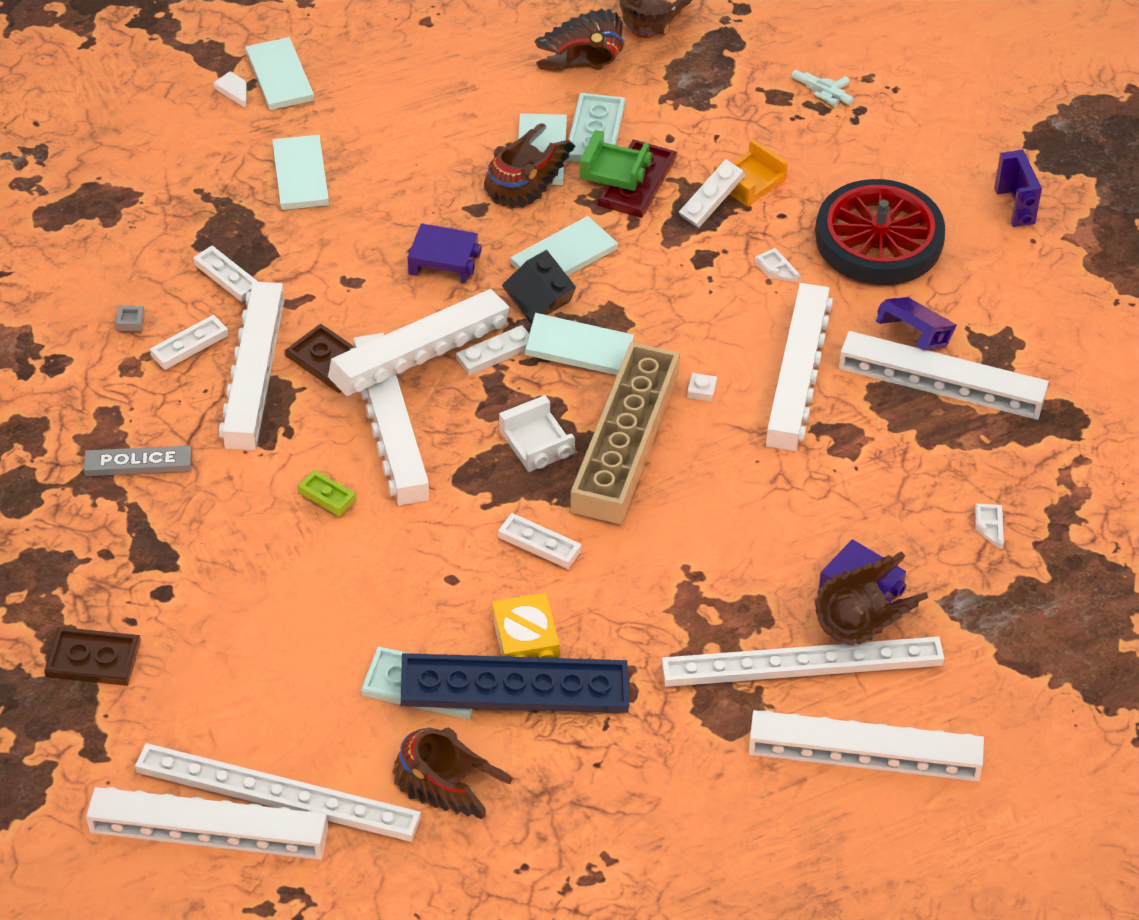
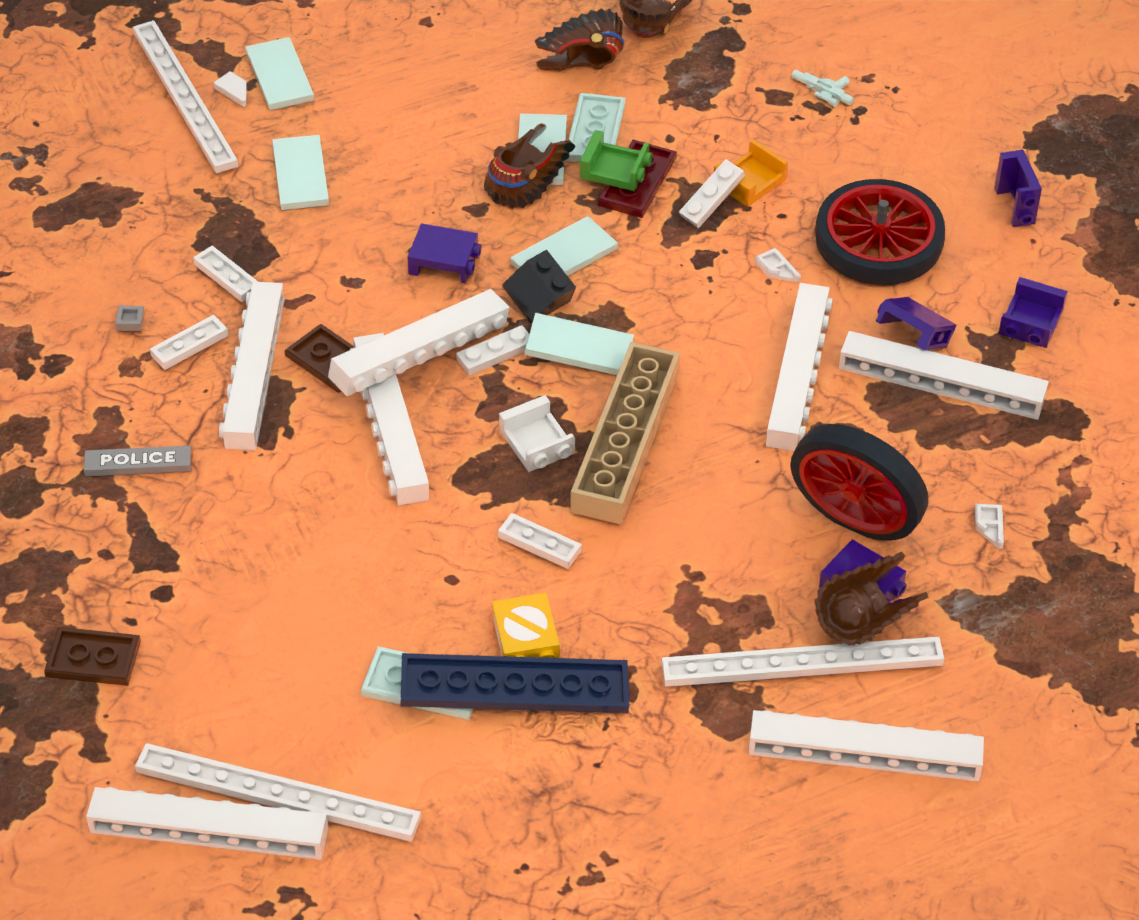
lime plate [297,469,356,517] -> none
reddish brown piece [392,727,513,819] -> none
white plate [687,373,717,402] -> none
none -> white plate [133,20,238,174]
none -> wheel [790,424,929,541]
none -> dark purple panel [998,277,1068,348]

